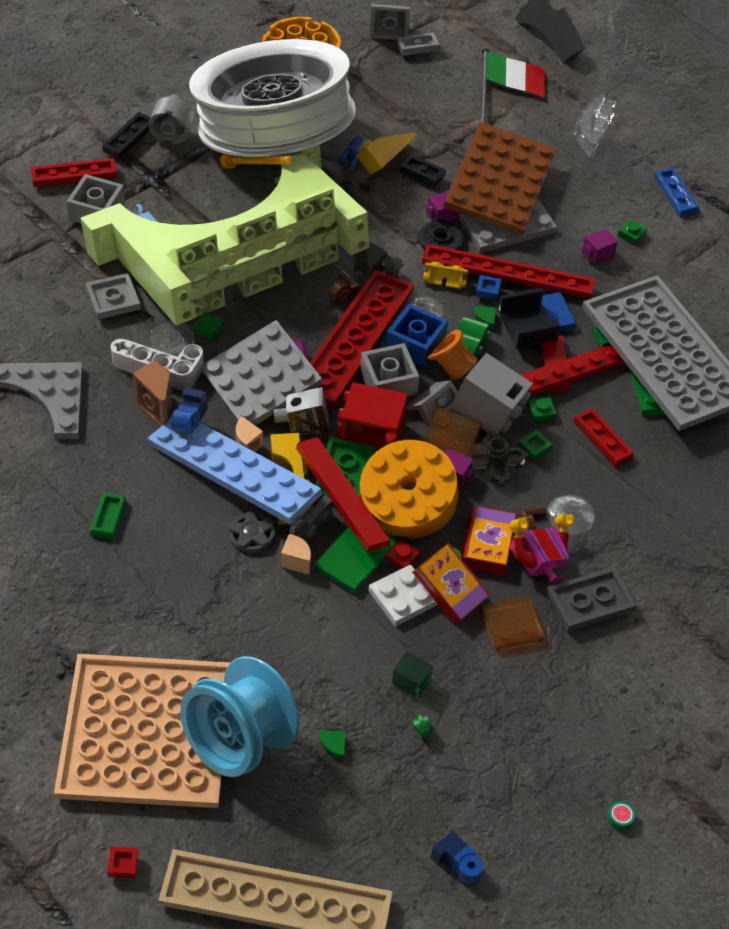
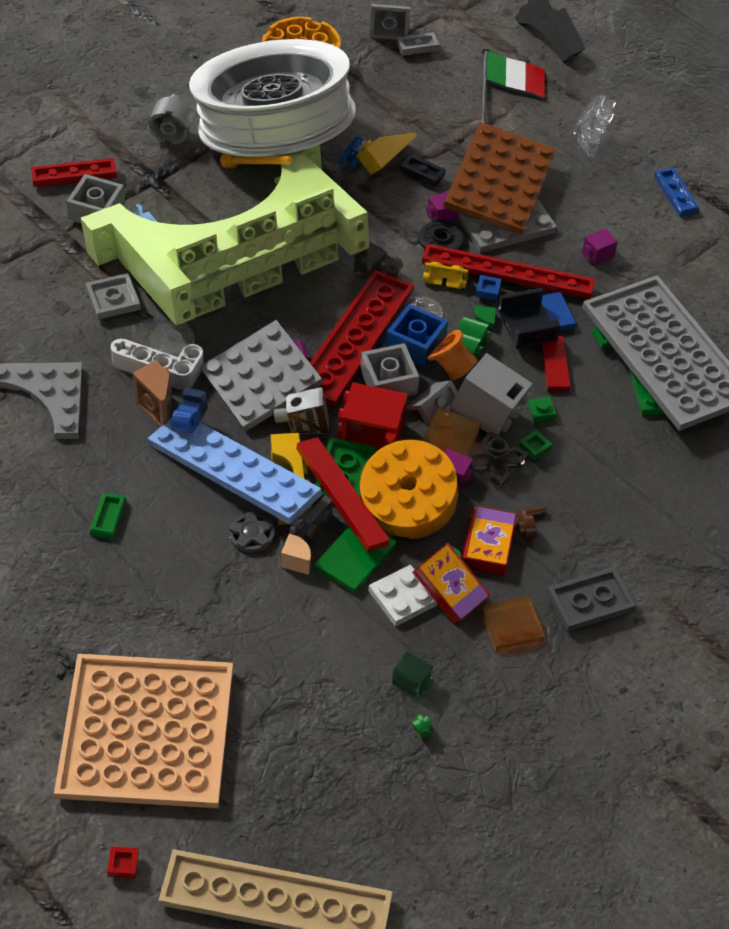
black plate [102,112,150,159] -> none
medium azure wheel [180,656,300,777] -> none
green plate [193,312,224,340] -> none
light nougat brick [236,417,263,452] -> none
green tile [319,730,346,760] -> none
reddish brown plate [329,271,360,303] -> none
red plate [386,539,420,569] -> none
leg [430,830,483,886] -> none
torso [509,513,575,584] -> none
red plate [520,345,626,396] -> none
clear dish [547,495,595,535] -> none
red tile [573,408,634,468] -> none
tile [607,801,636,830] -> none
green plate [617,219,647,245] -> none

